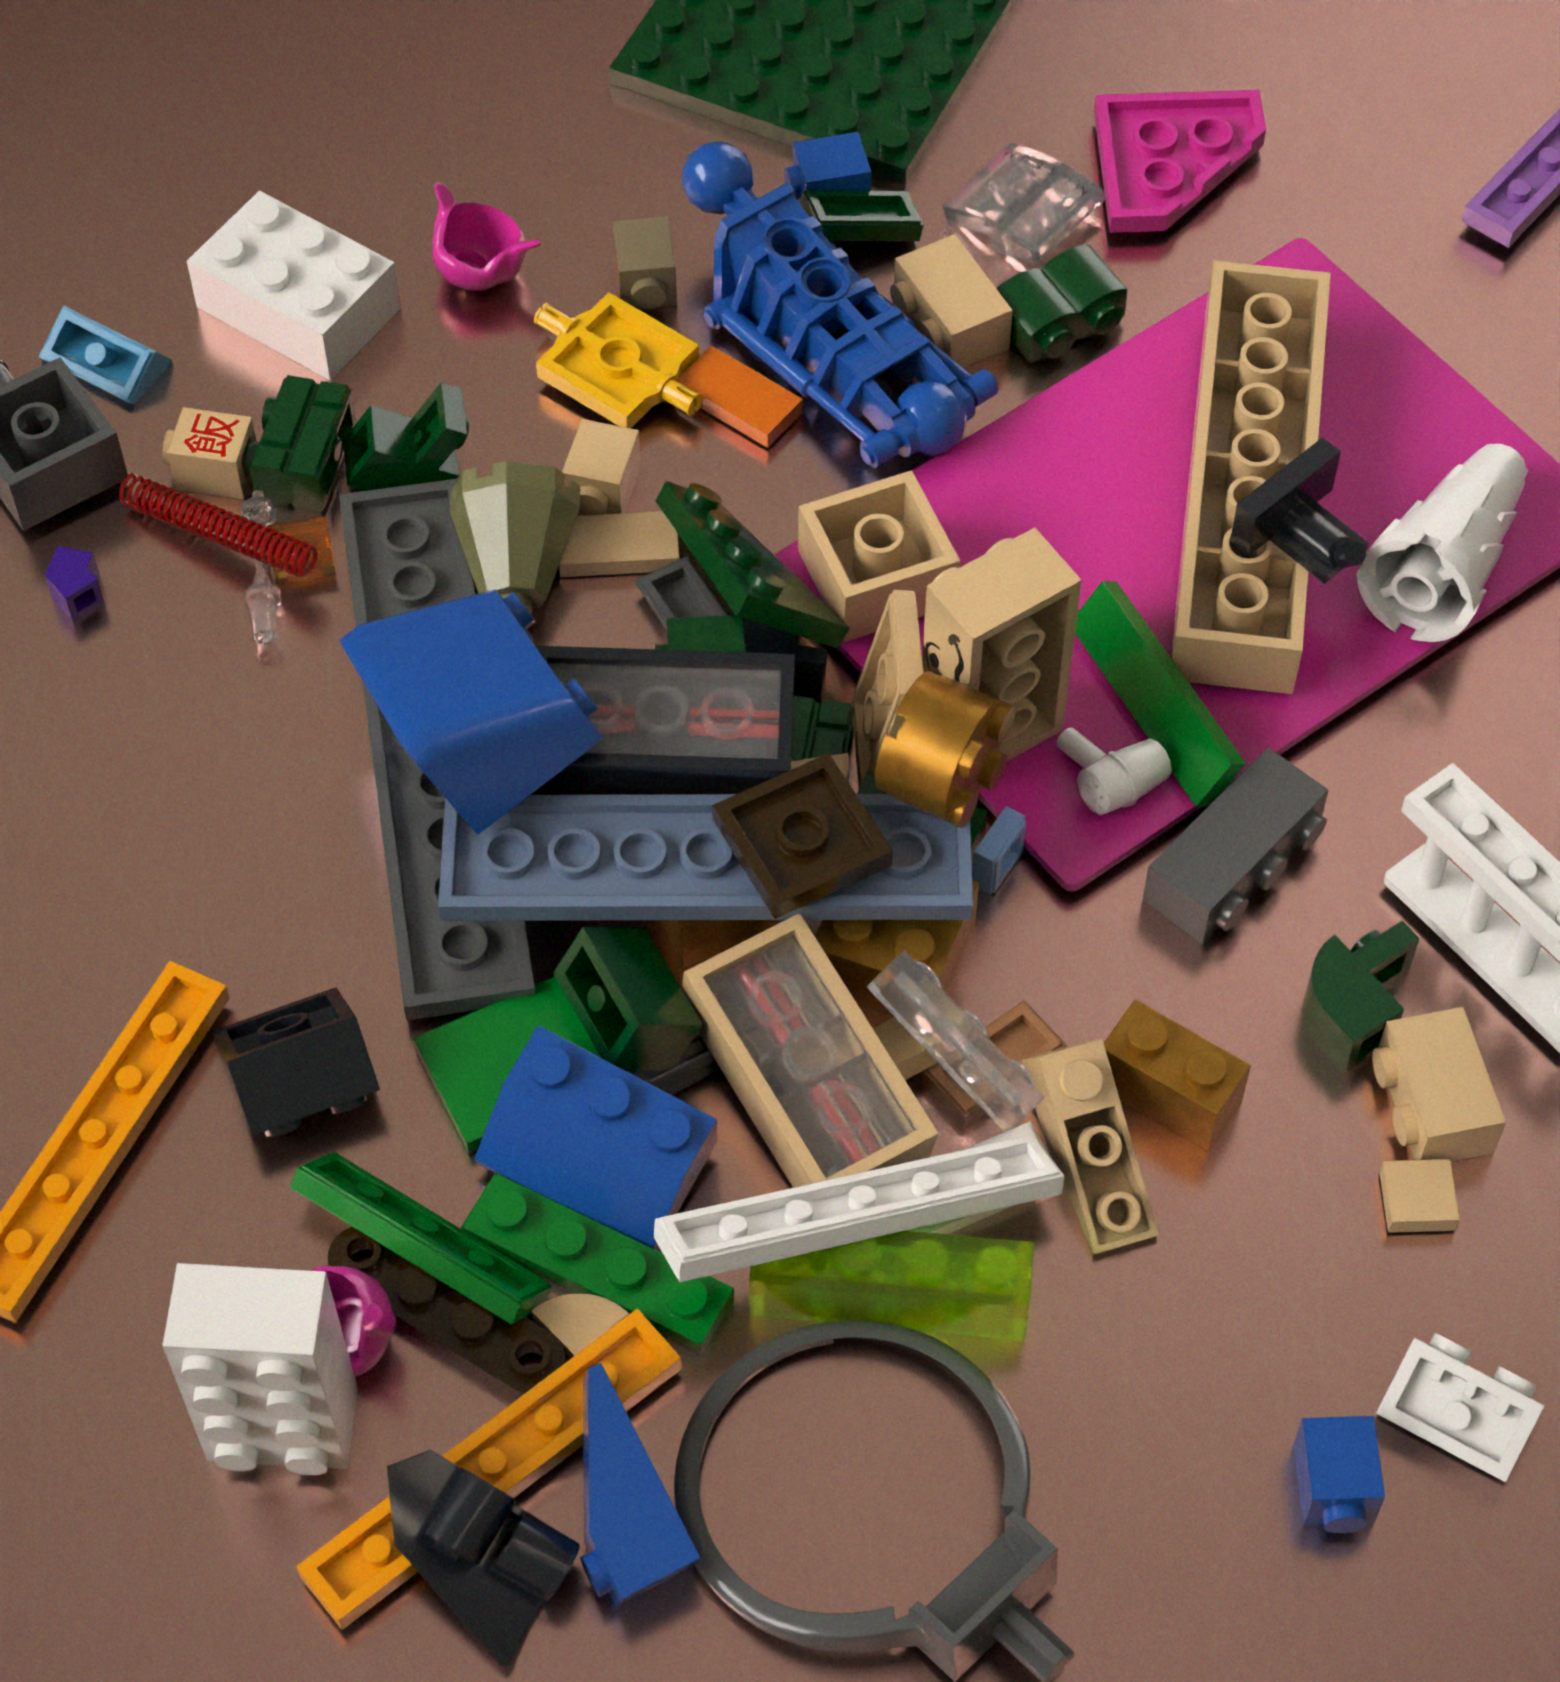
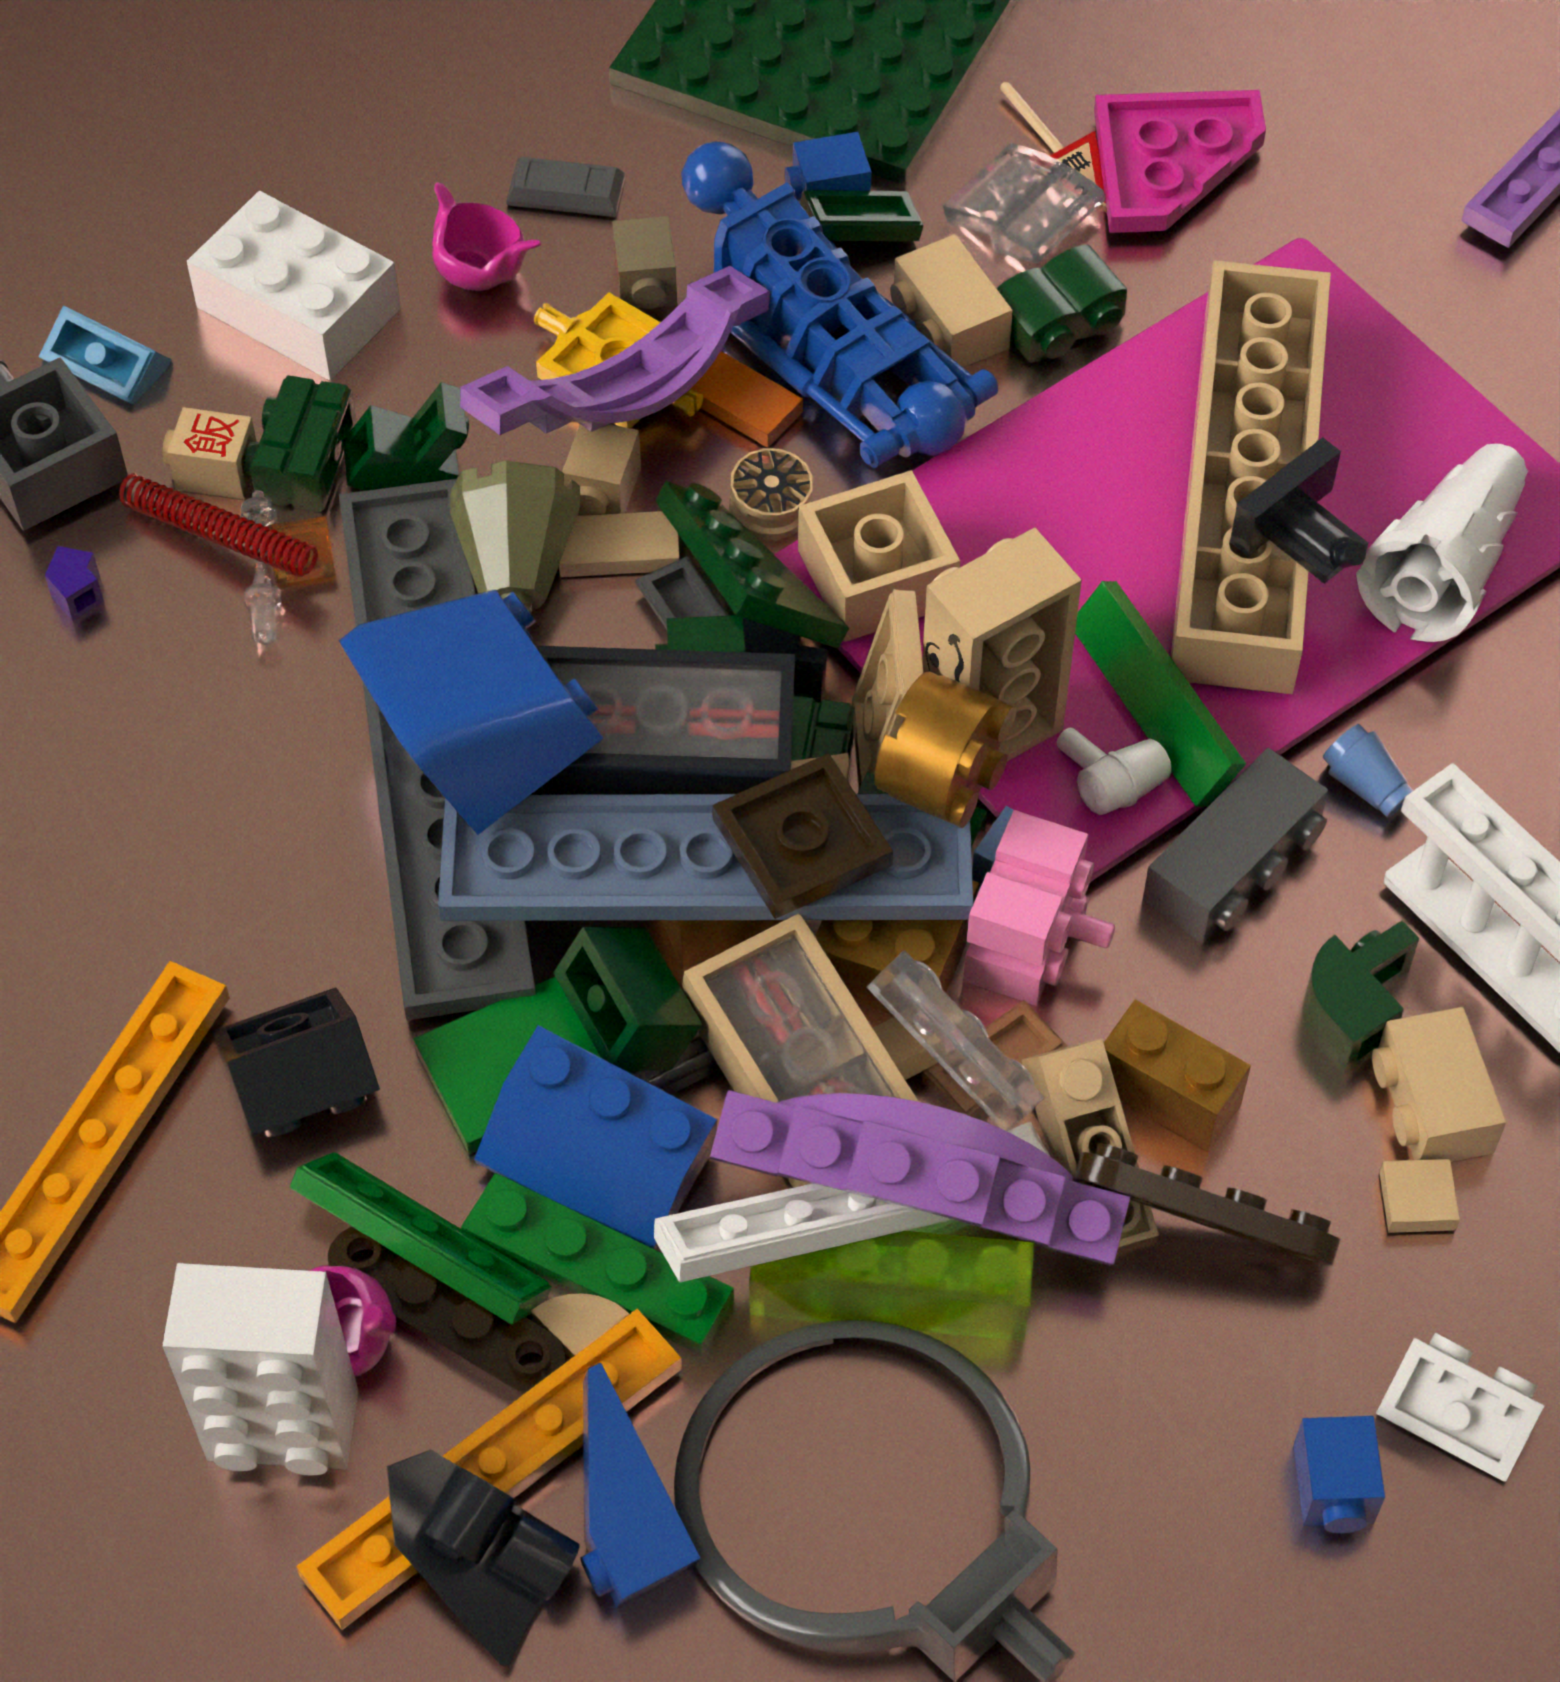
none -> medium lavender piece [460,266,770,435]
none -> dark grey tile [506,157,625,217]
none -> medium lavender piece [710,1090,1130,1266]
none -> tan wheel [729,448,813,540]
none -> bright pink brick [963,810,1115,1006]
none -> piece [1000,82,1106,207]
none -> dark brown plate [1073,1143,1341,1266]
none -> medium blue cone [1323,724,1414,818]

